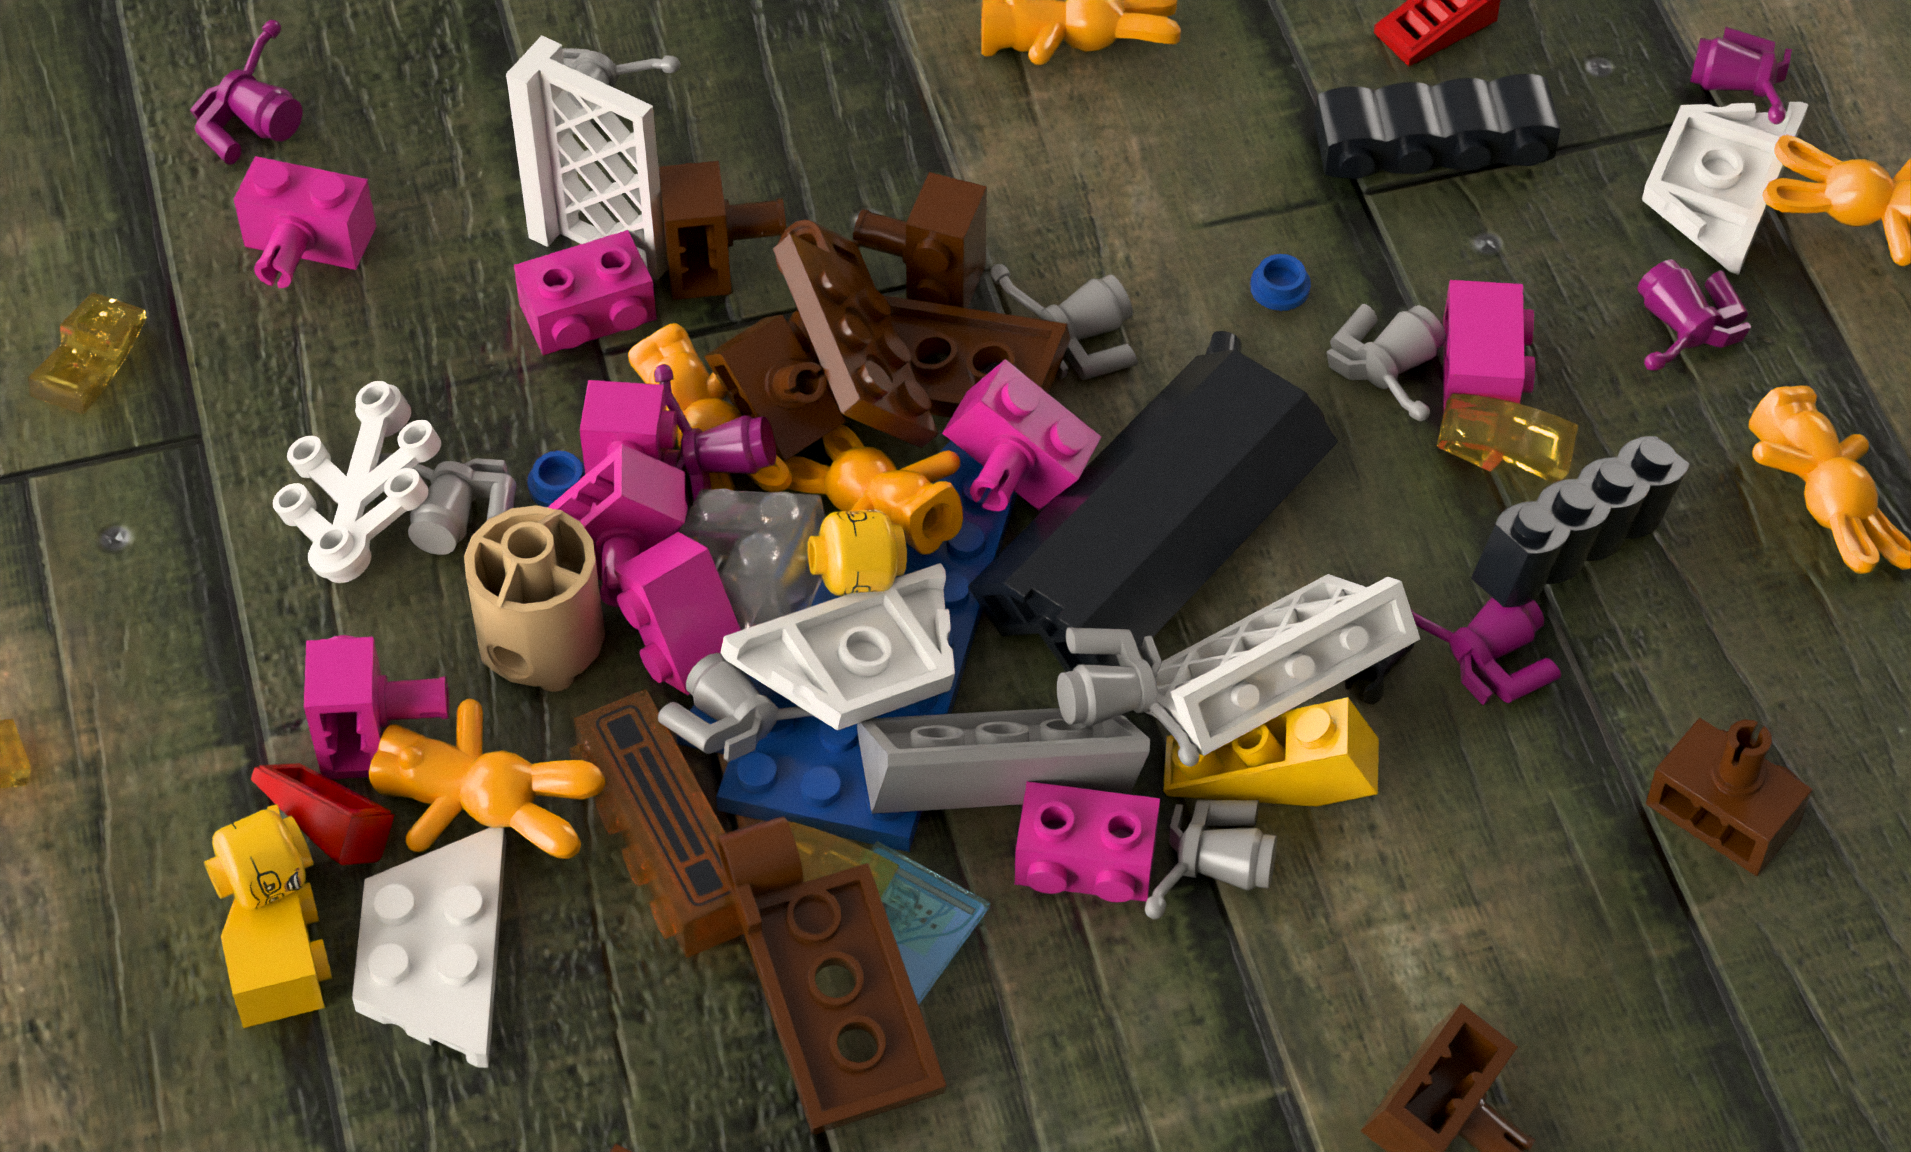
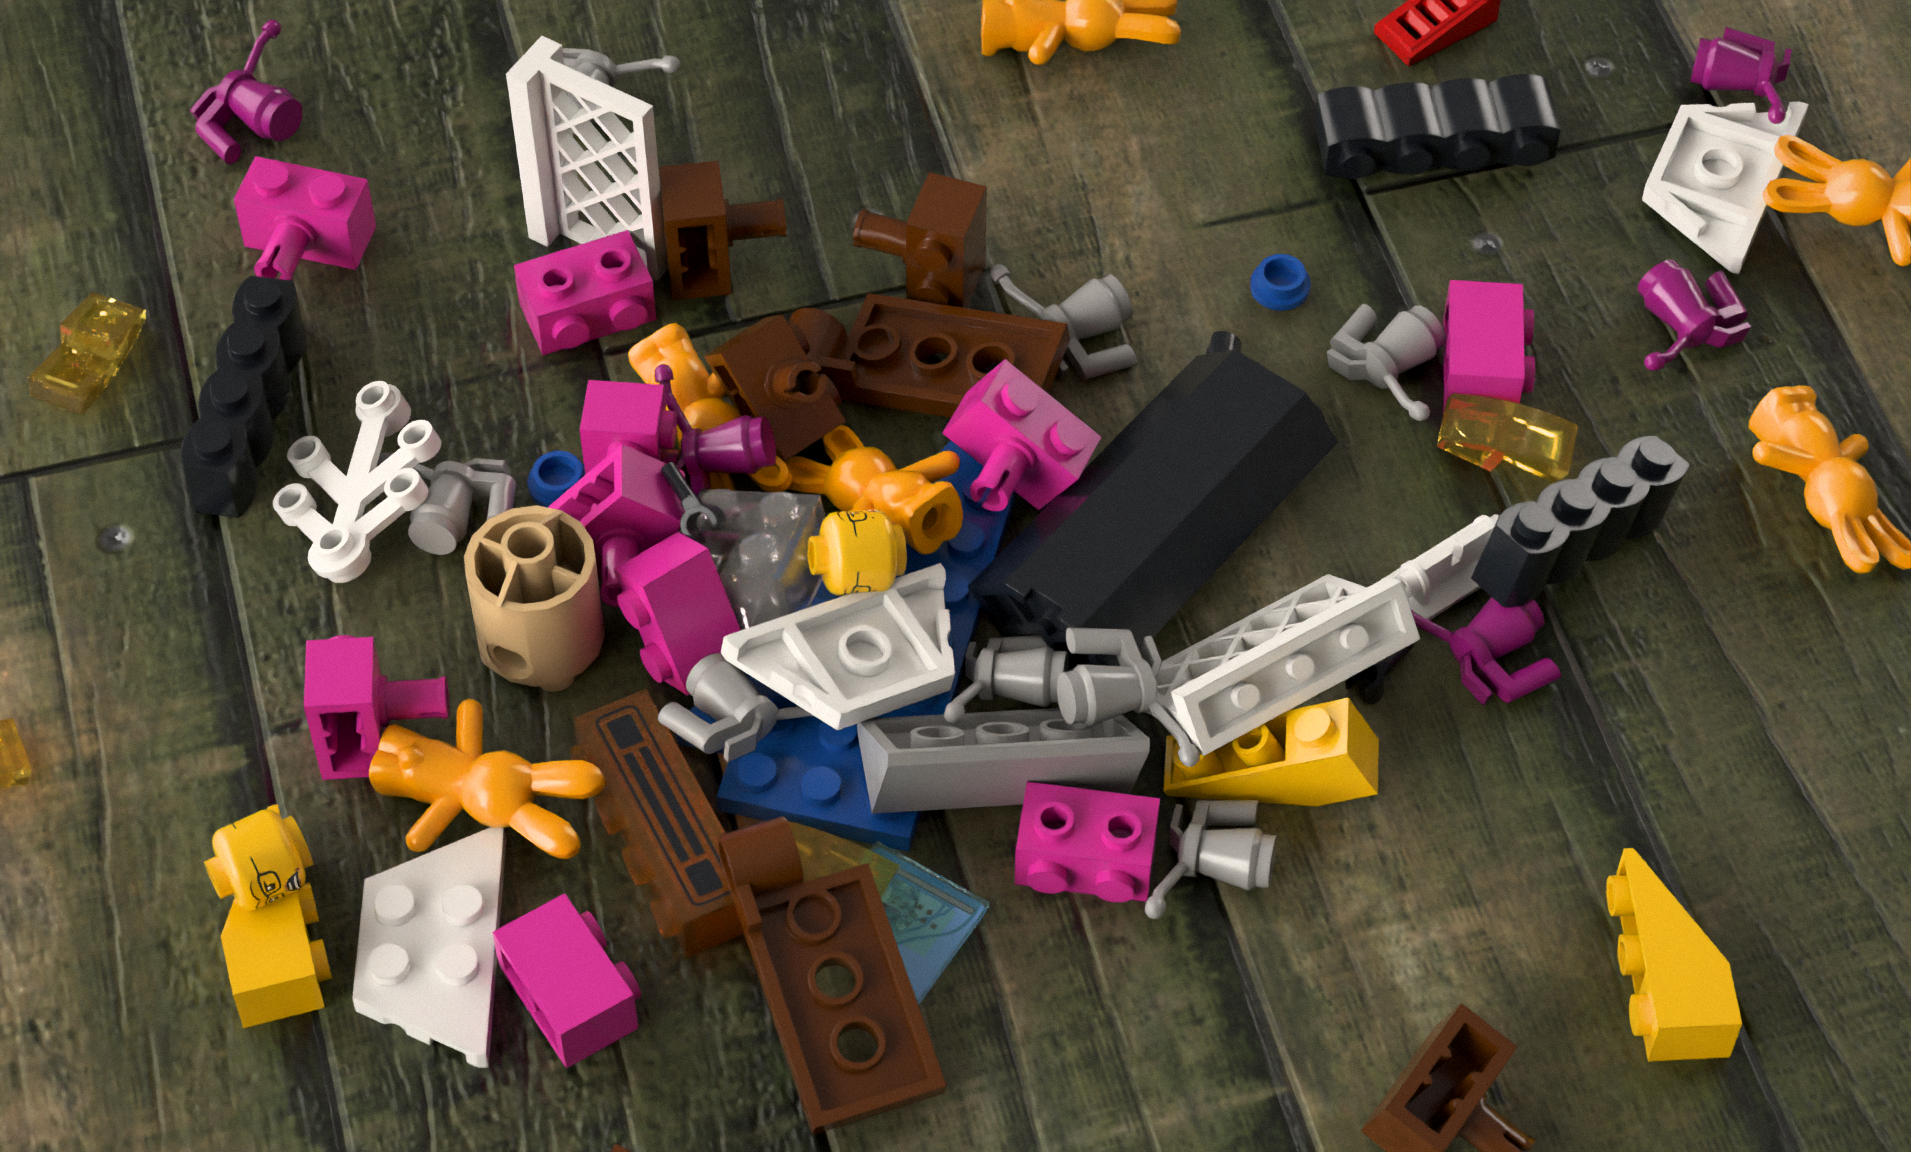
red slope [251,763,395,865] -> none
reddish brown hinge [773,220,939,448] -> none
reddish brown brick [1645,717,1813,877] -> none
none -> black brick [180,275,306,518]
none -> dark pink brick [492,893,641,1069]
none -> black hand [661,462,726,544]
none -> light grey piece [944,635,1069,724]
none -> white hinge [1381,515,1499,620]
none -> yellow slope [1606,848,1742,1062]

